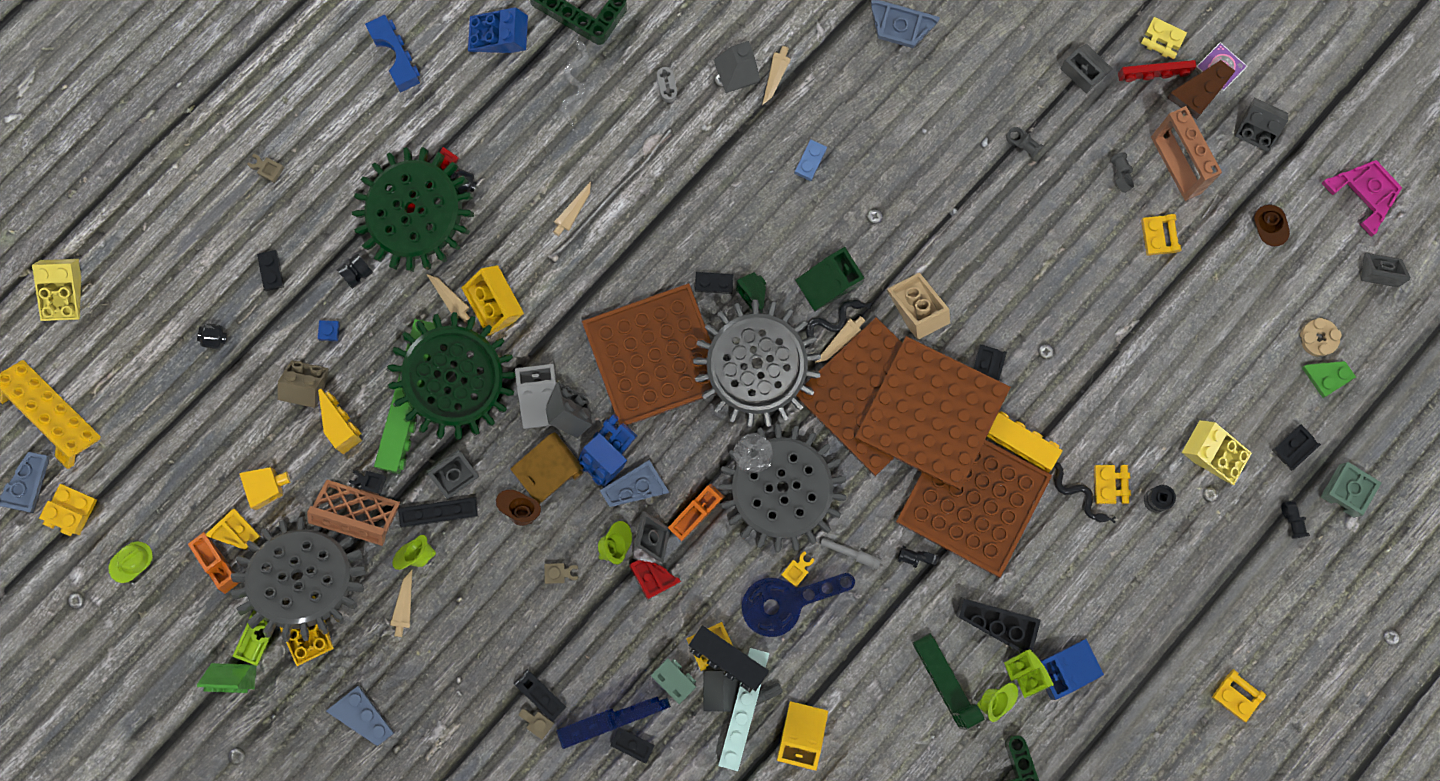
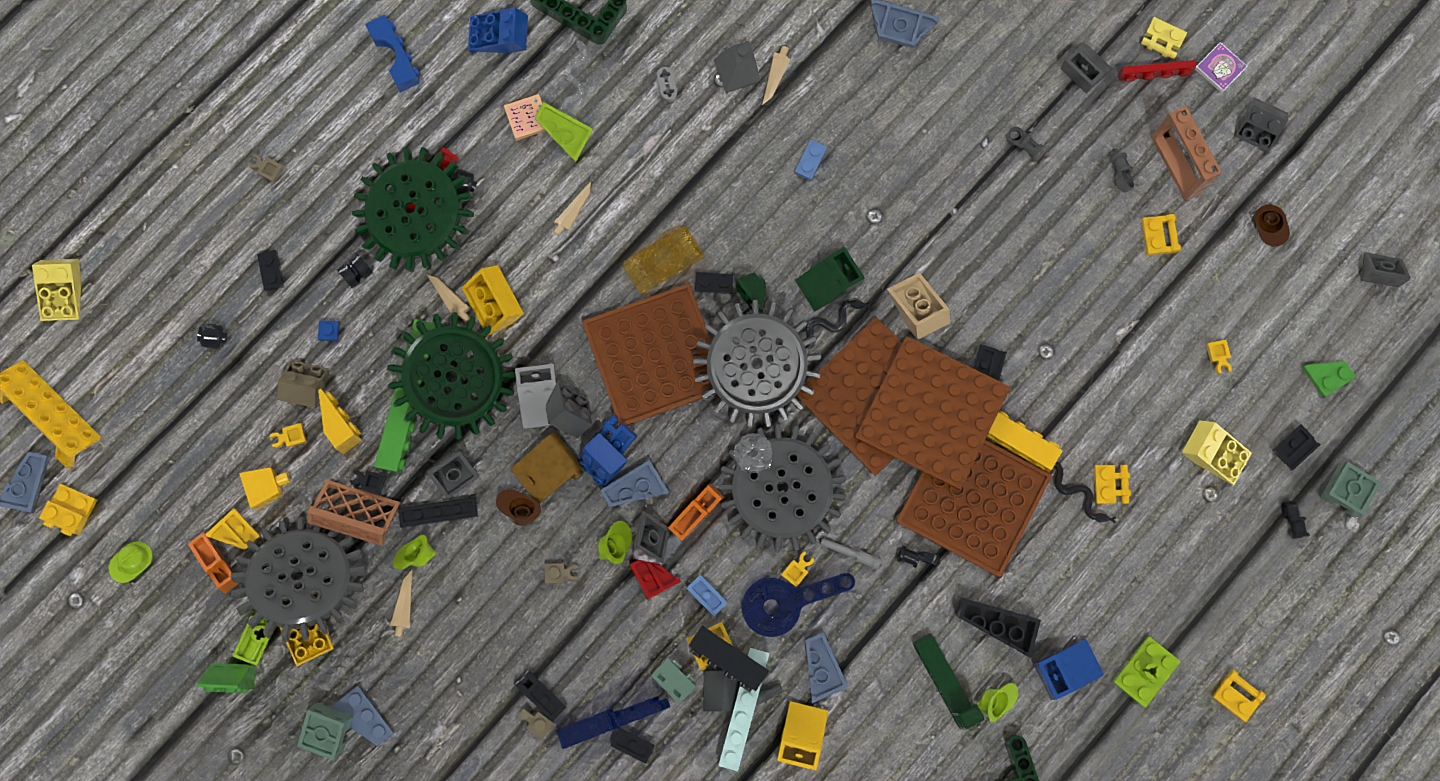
tan bar [815,316,865,363] -> none
lime slope [1004,650,1054,698] -> none
black wheel [1144,485,1176,513] -> none
reddish brown wedge [1167,60,1236,120] -> none
tan plate [1300,318,1342,357] -> none
dark pink wing [1322,160,1402,237] -> none
none -> yellow plate [270,423,307,448]
none -> sand green piece [297,703,354,760]
none -> light nougat tile [504,94,545,141]
none -> lime wing [535,102,593,163]
none -> clear yellow slope [621,225,705,296]
none -> medium blue plate [686,575,727,617]
none -> sand blue wing [805,632,848,703]
none -> lime plate [1112,636,1181,708]
none -> yellow plate [1206,340,1232,375]

